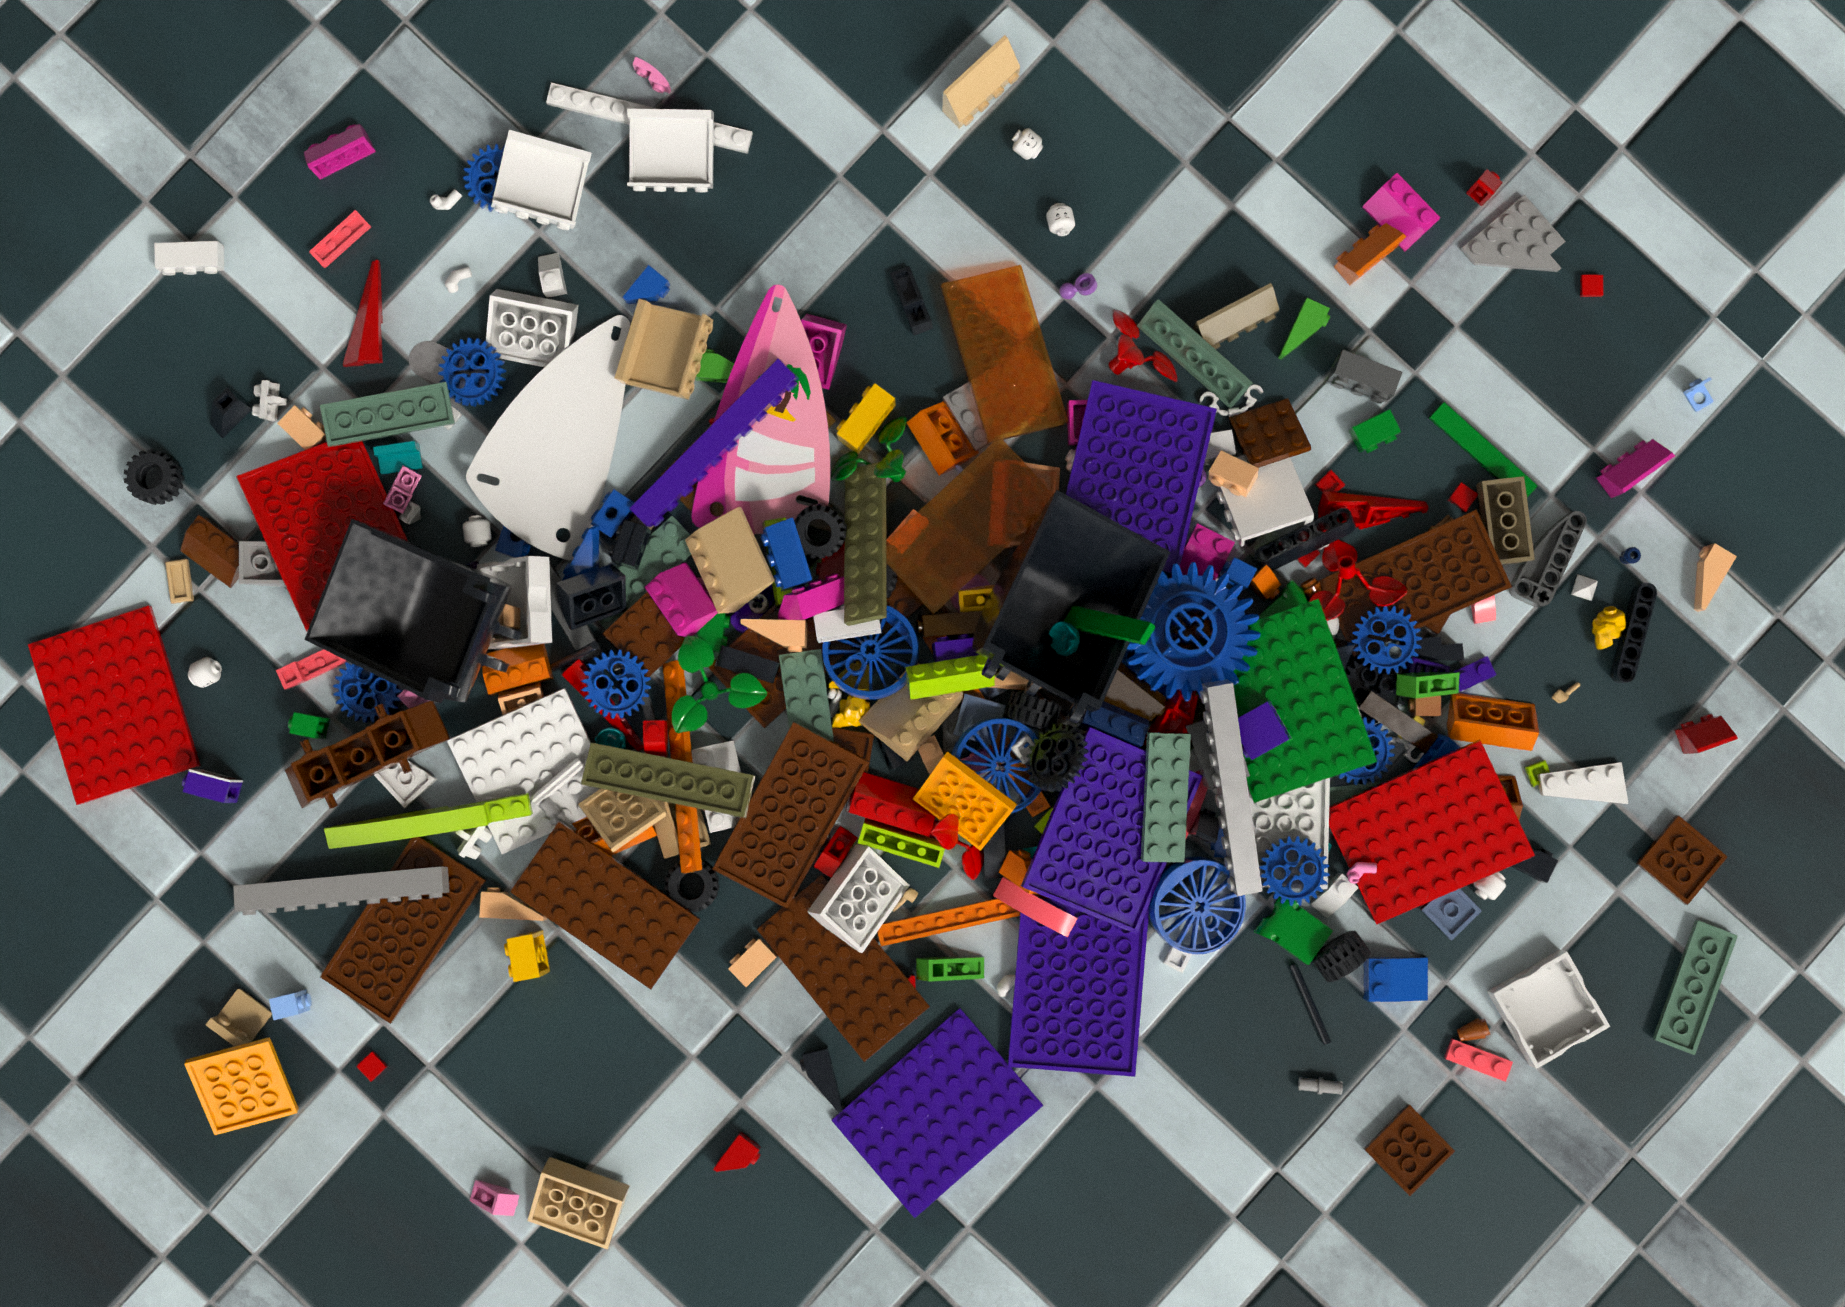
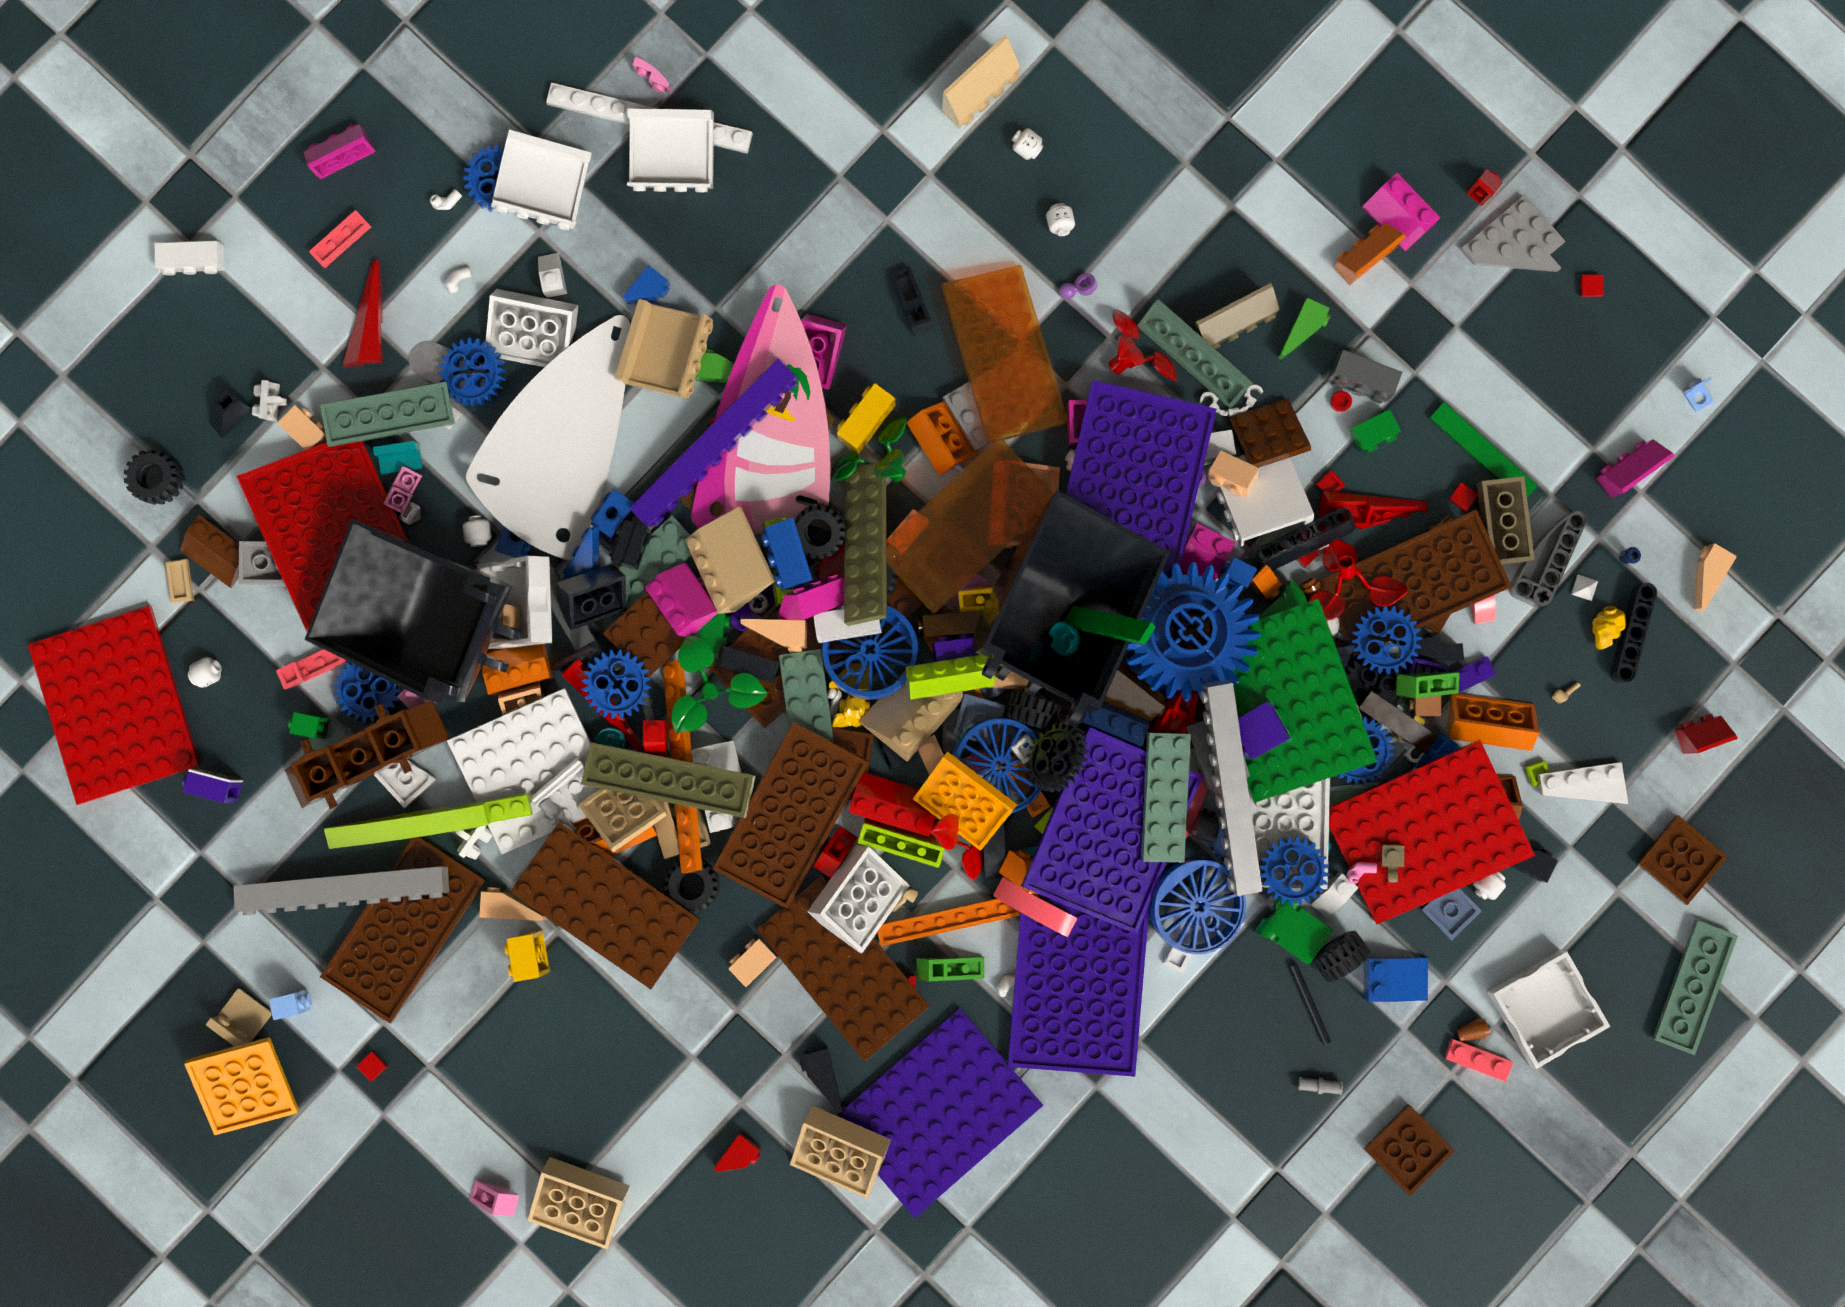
none -> tan slope [790,1105,891,1199]
none -> red tile [1330,391,1352,413]
none -> dark tan plate [1381,844,1404,882]

